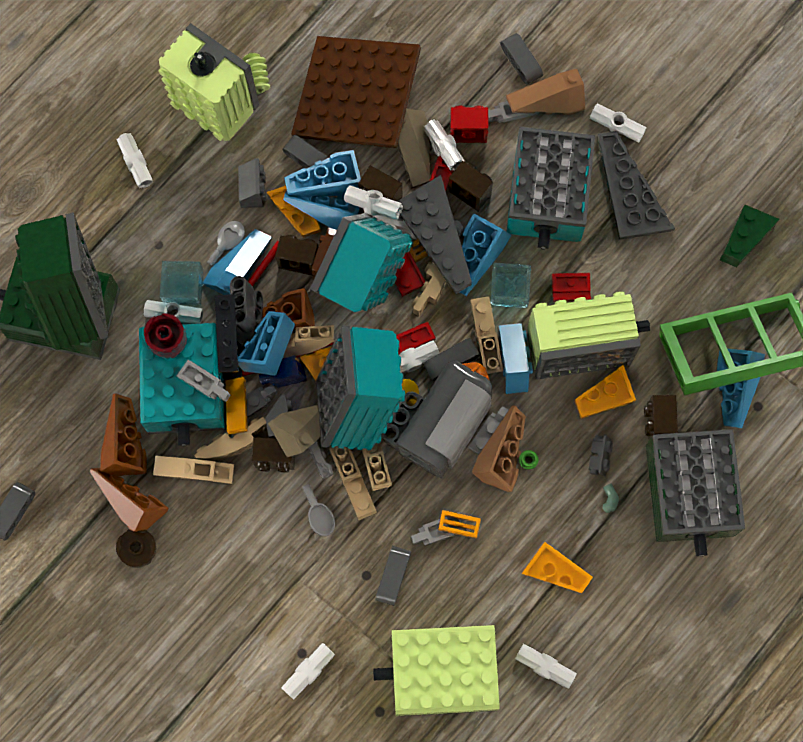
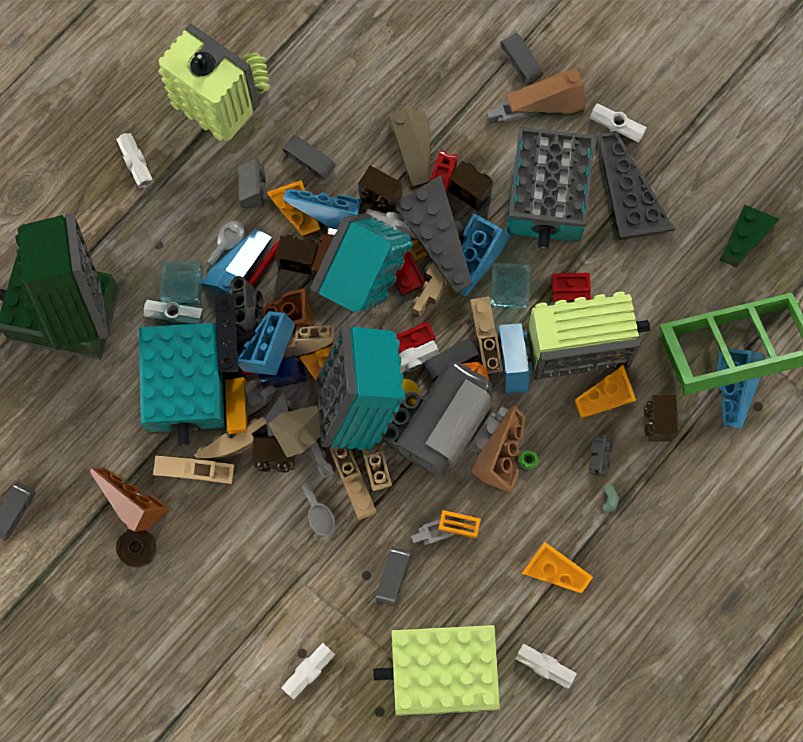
dark orange wedge [100,393,147,476] -> none
dark red brick [144,313,187,358] -> none
light grey hinge [177,360,231,402] -> none
dark azure wedge [284,150,361,196] -> none
reddish brown plate [291,36,421,148] -> none
white piece [344,186,403,220] -> none
white piece [424,119,465,171] -> none
red brick [450,105,488,143] -> none
dark grey piece [646,429,745,557] -> none

